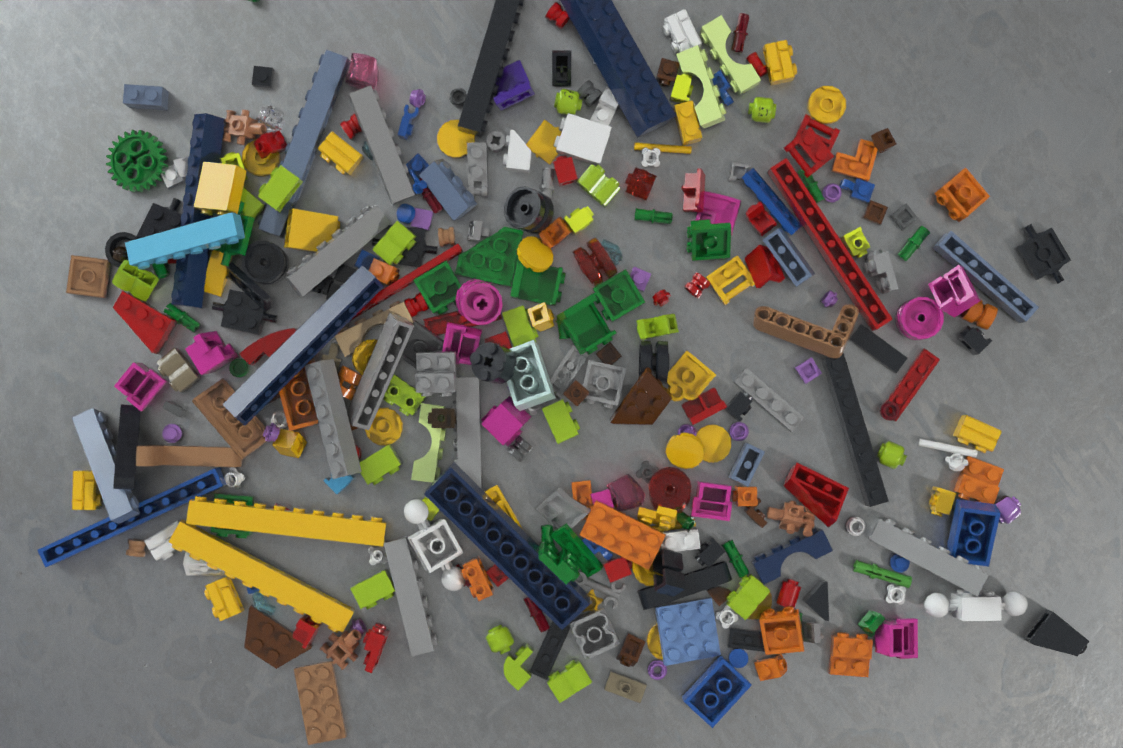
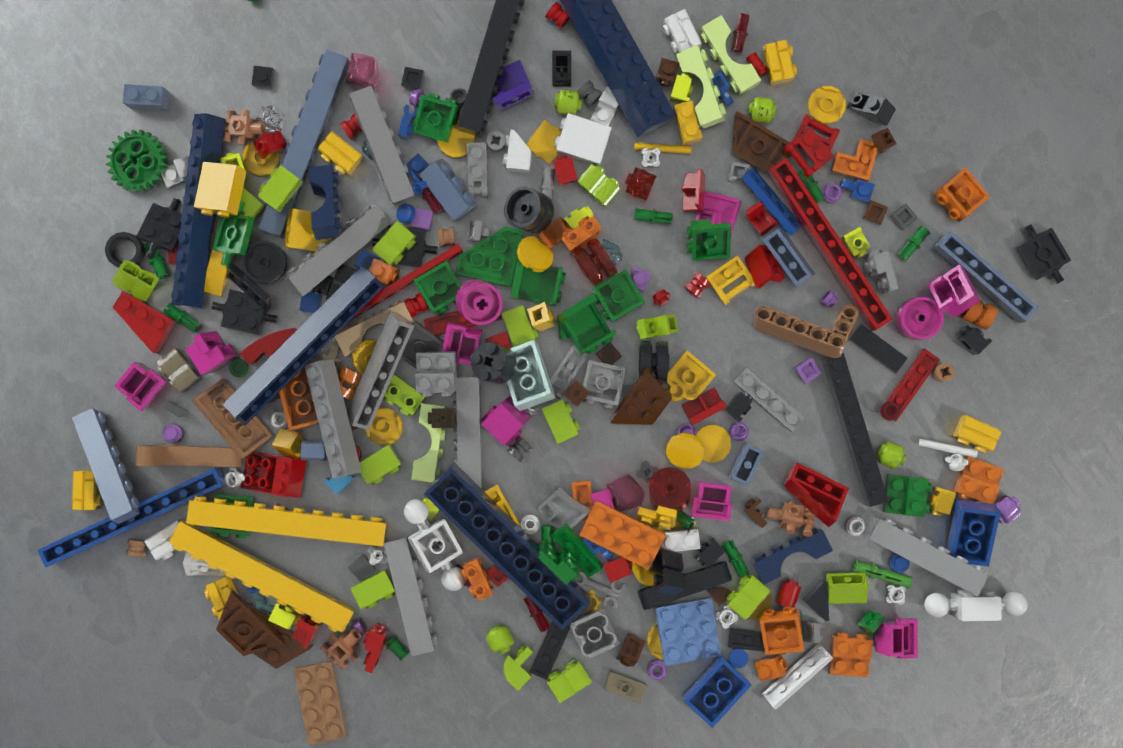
medium nougat plate [66,255,111,298] -> none
dark brown plate [112,246,128,262] -> none
black beam [113,404,141,490] -> none
medium azure brick [125,212,245,269] -> none
medium lavender plate [263,423,280,442] -> none
orange bracket [732,486,758,506] -> none
black slope [1023,609,1090,656] -> none
none -> reddish brown wing [216,590,285,656]
none -> red slope [241,451,306,498]
none -> neon yellow brick [268,602,301,630]
none -> blue tile [299,292,322,313]
none -> sand blue brick [301,440,328,461]
none -> dark blue arch [309,164,342,240]
none -> dark grey tile [348,555,376,582]
none -> green pin [385,636,409,661]
none -> black plate [401,67,424,90]
none -> green plate [411,93,461,143]
none -> white plate [521,514,540,534]
none -> orange plate [561,216,602,255]
none -> reddish brown wing [732,111,800,173]
none -> white plate [762,643,833,710]
none -> lime brick [826,572,869,604]
none -> black slope [847,91,896,125]
none -> green plate [883,474,932,517]
none -> medium nougat wheel [932,363,955,382]

